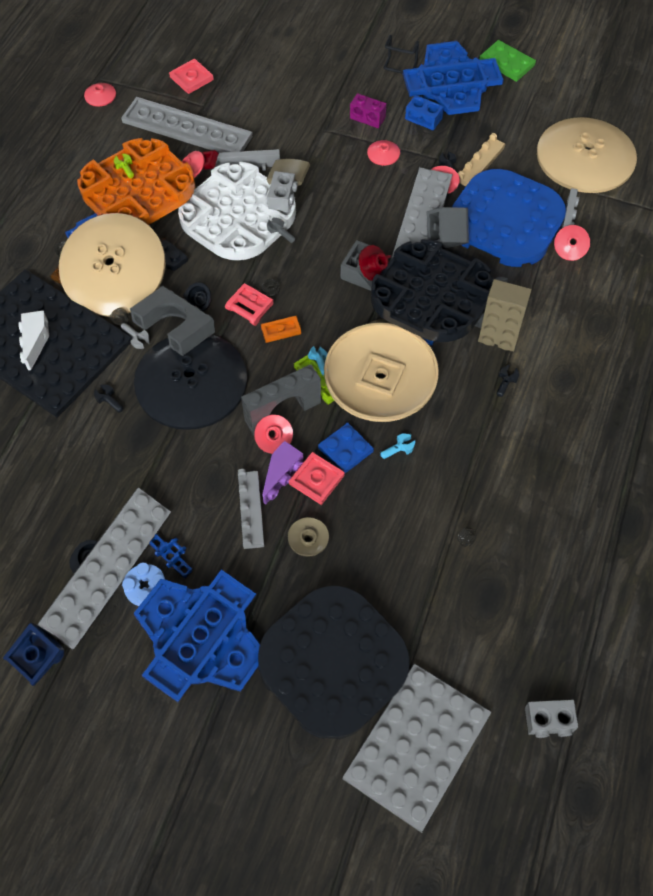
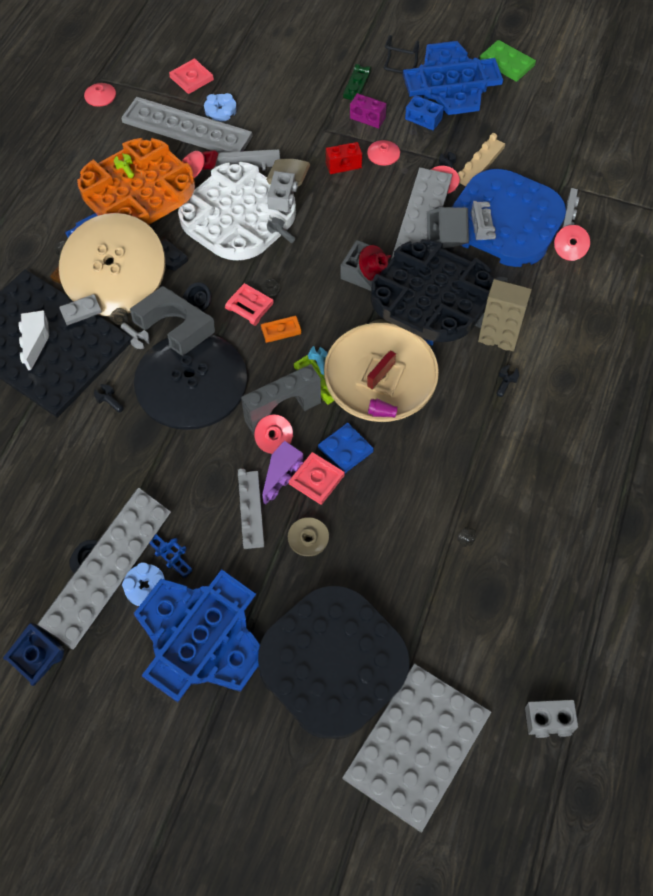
medium azure bar [380,434,415,459] -> none
tan dish [537,117,637,193] -> none
none -> light grey plate [59,294,102,325]
none -> light blue plate [204,93,237,122]
none -> red brick [326,142,362,174]
none -> dark green plate [343,64,371,100]
none -> dark red tile [367,350,396,390]
none -> magenta cone [368,398,398,418]
none -> light grey hinge [471,201,496,240]

